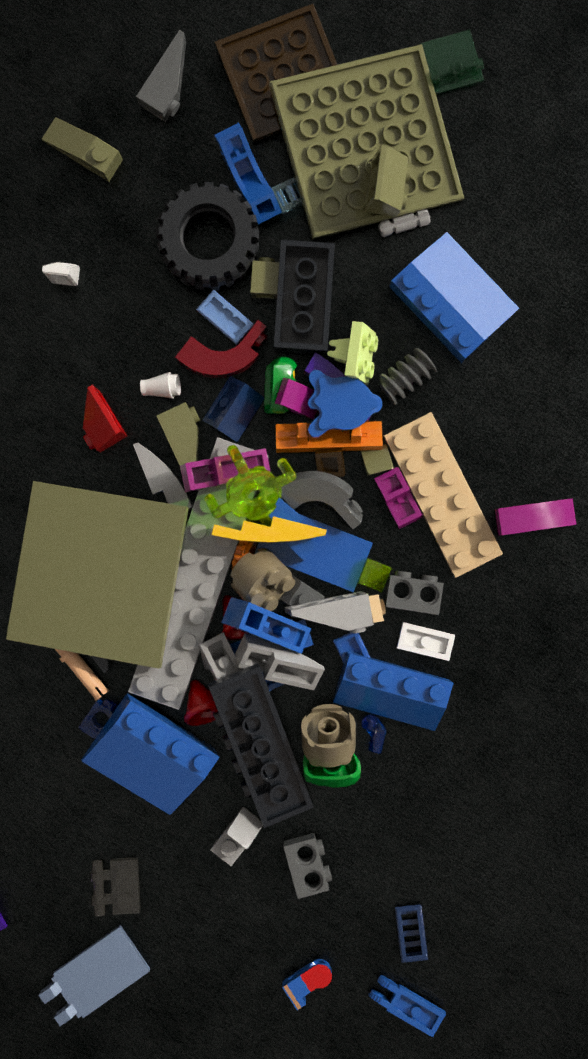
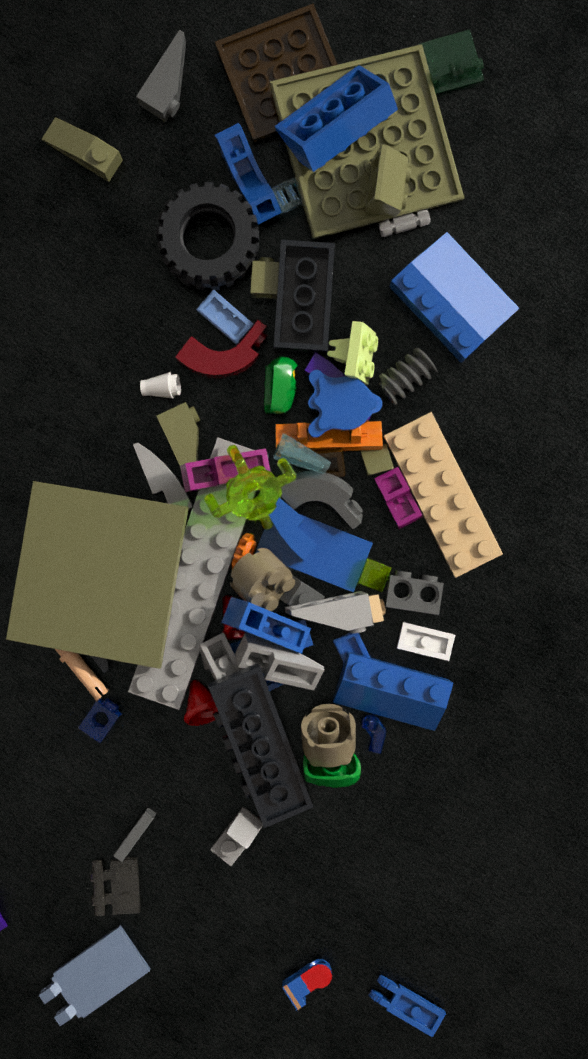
white slope [42,262,80,286] -> none
blue slope [81,693,219,815] -> none
red slope [83,385,127,453] -> none
dark blue panel [202,376,264,442] -> none
yellow slope [212,516,327,543] -> none
magenta slope [275,378,317,420] -> none
dark grey brick [283,833,333,899] -> none
dark blue slope [395,904,428,963] -> none
magenta slope [495,498,576,536] -> none
none -> dark grey tile [114,808,156,862]
none -> blue slope [274,65,398,172]
none -> clear light blue slope [274,433,331,474]

